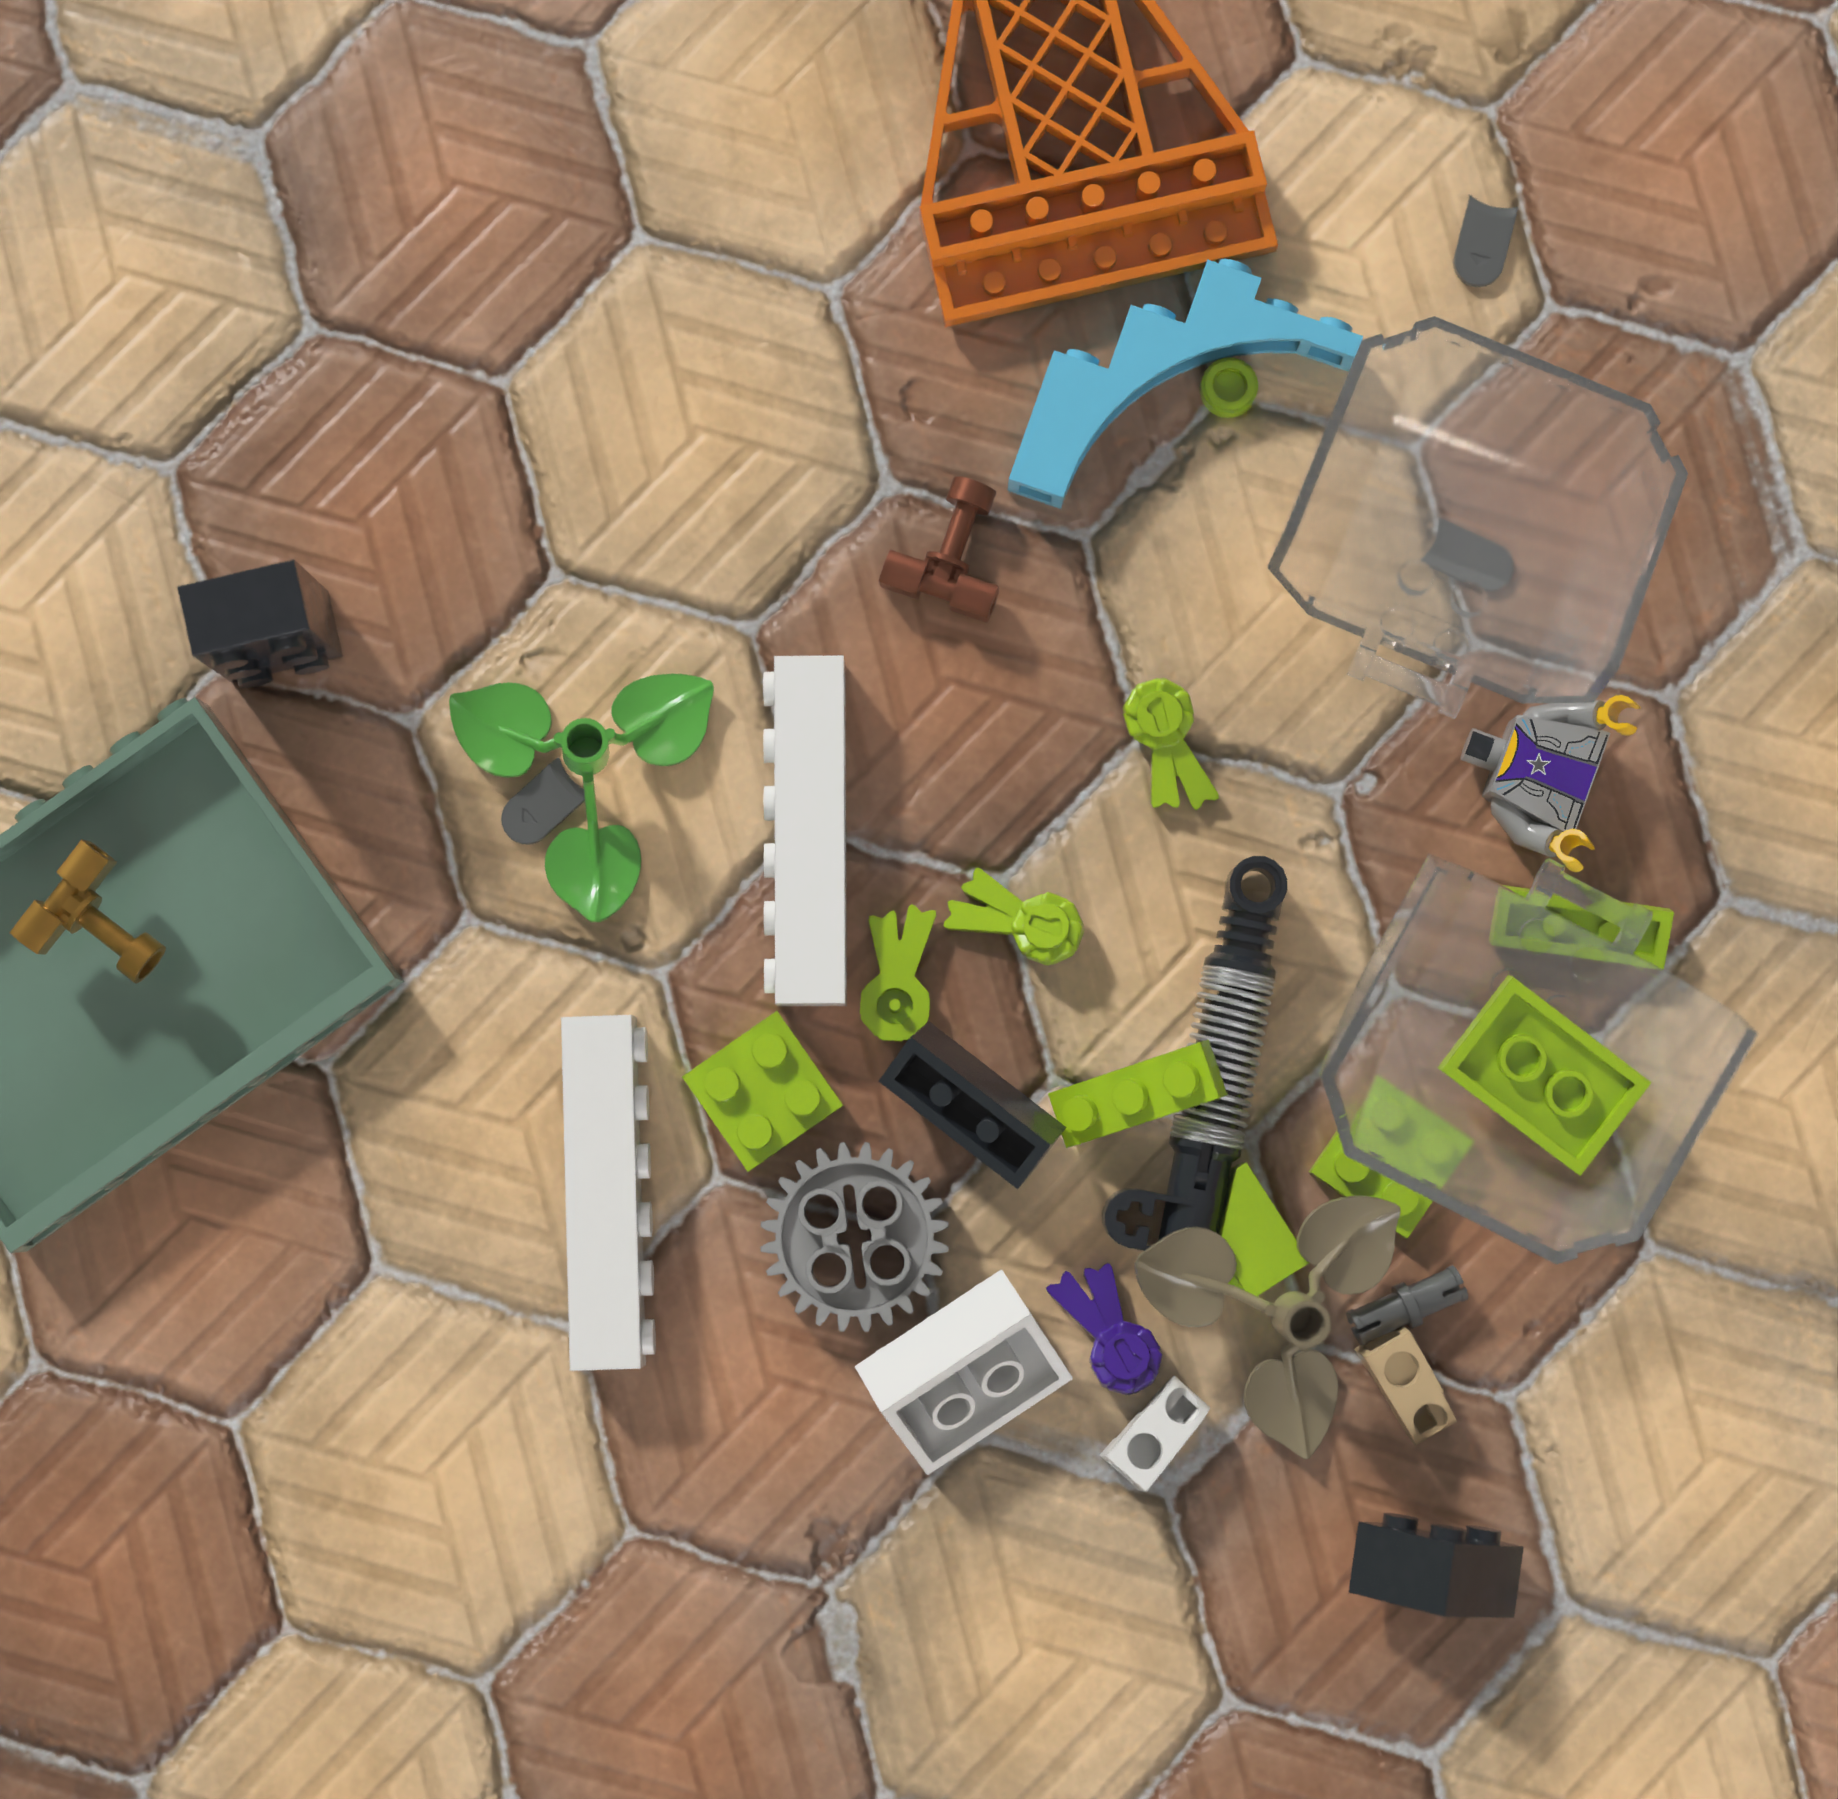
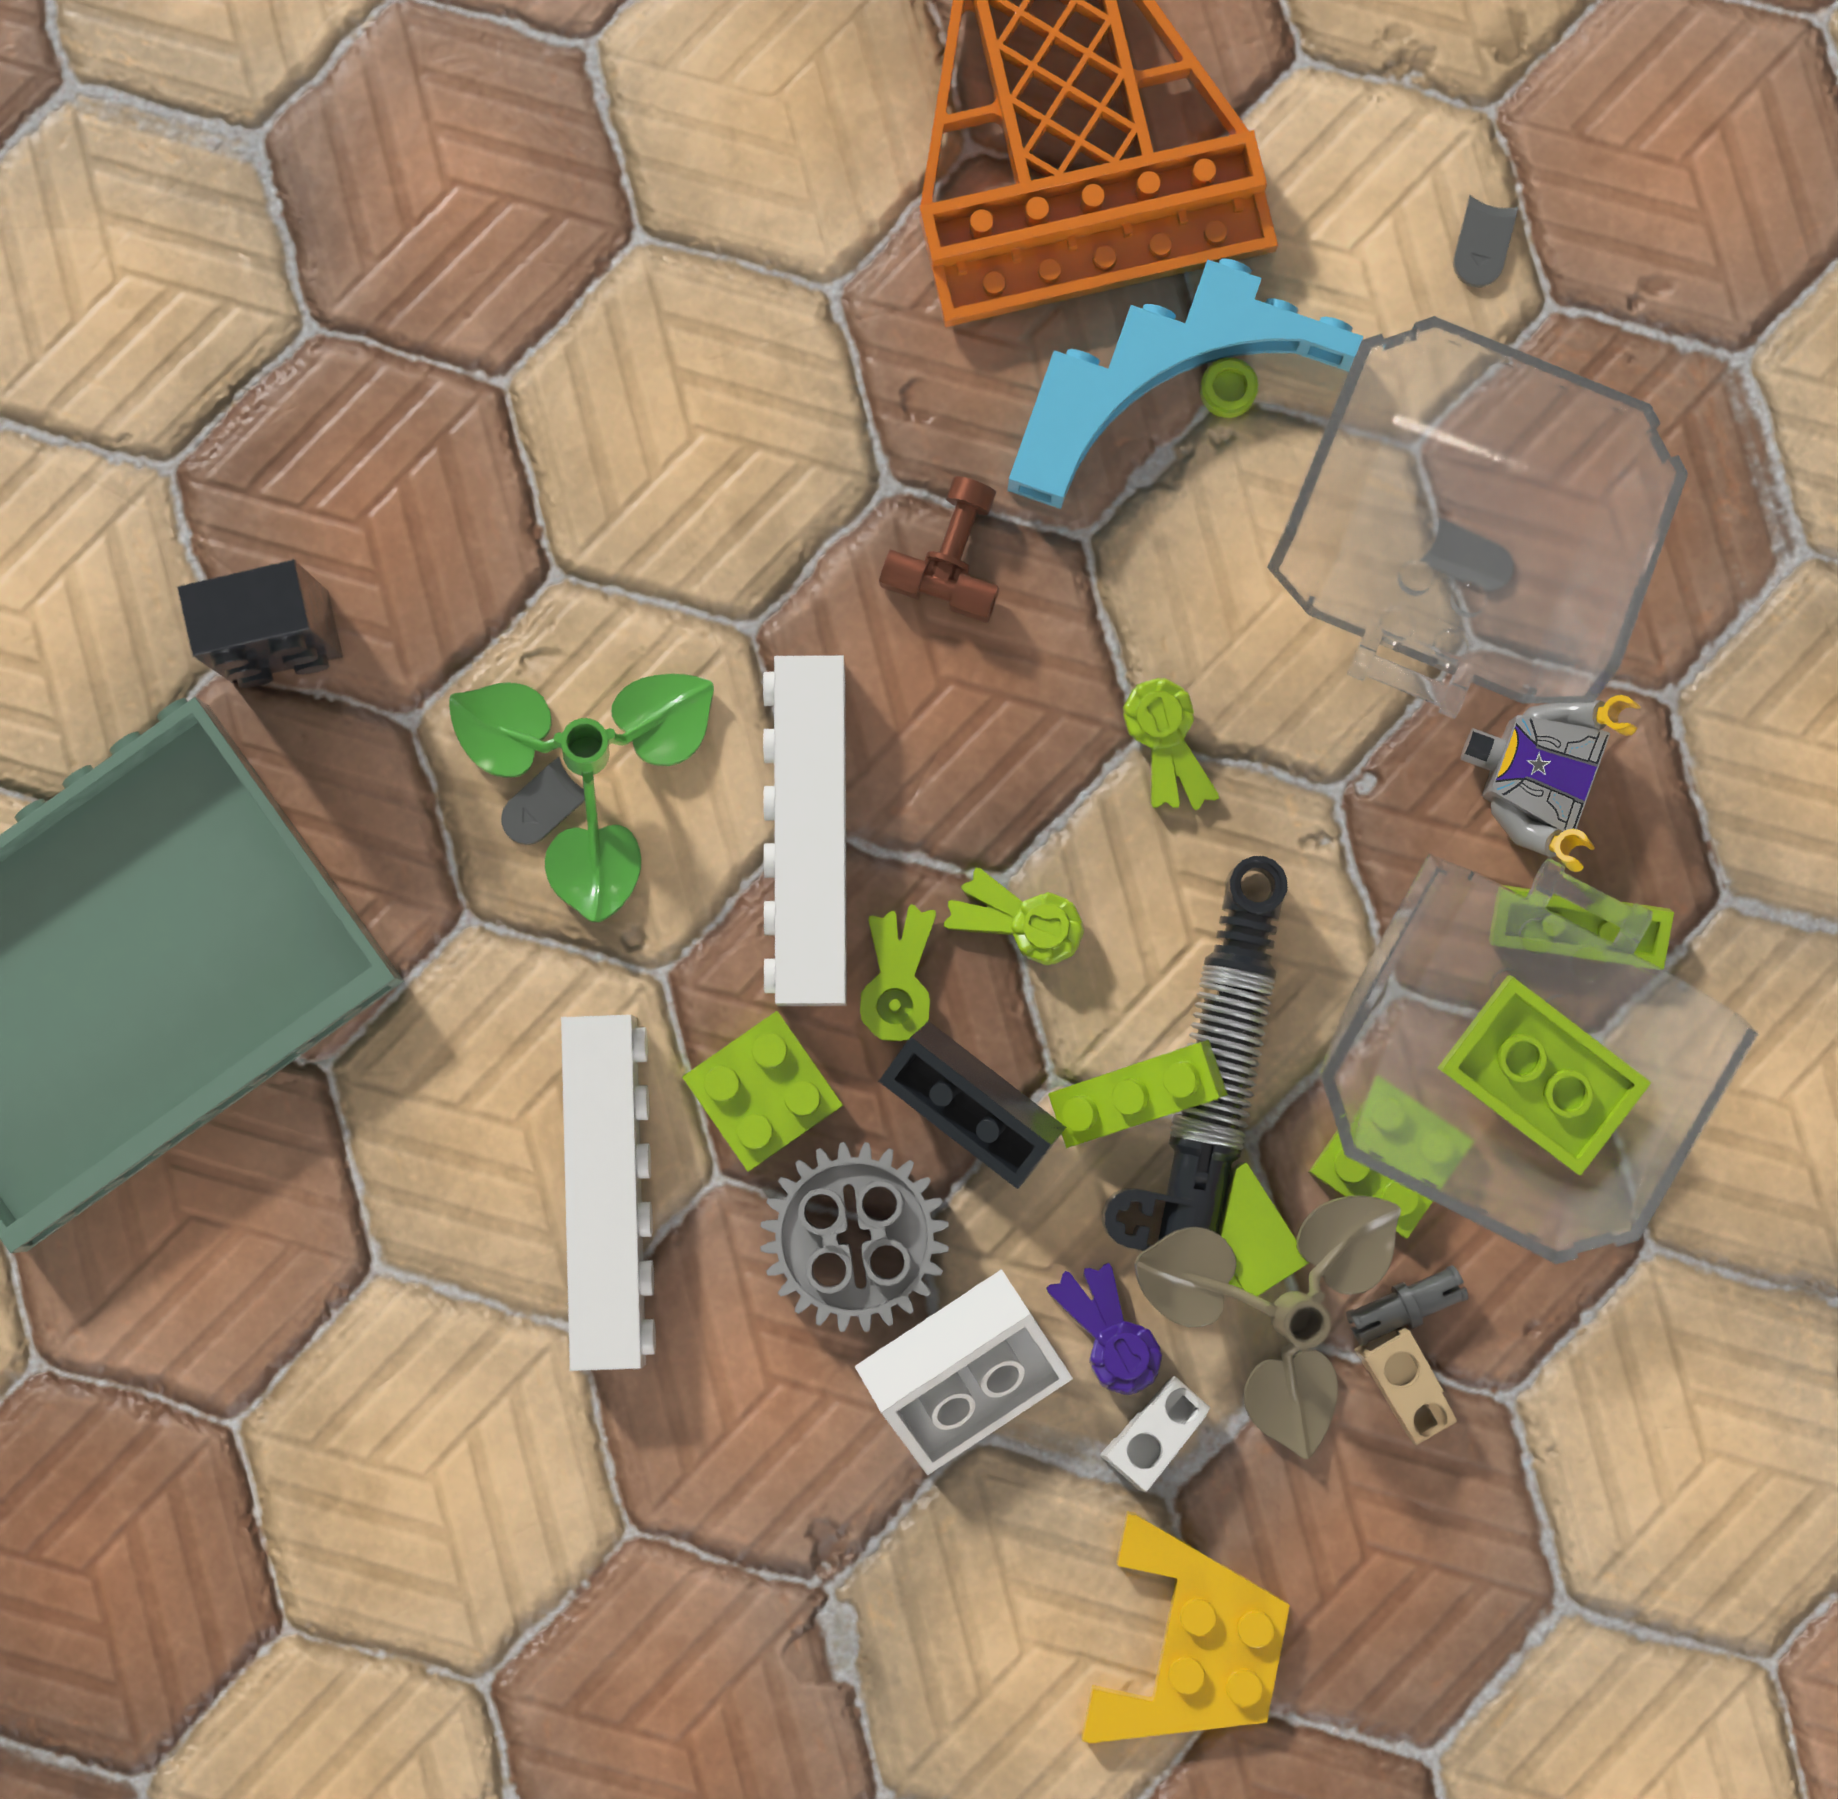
pearl gold bar [9,839,166,984] -> none
black brick [1348,1513,1524,1618] -> none
none -> yellow wing [1081,1511,1290,1743]

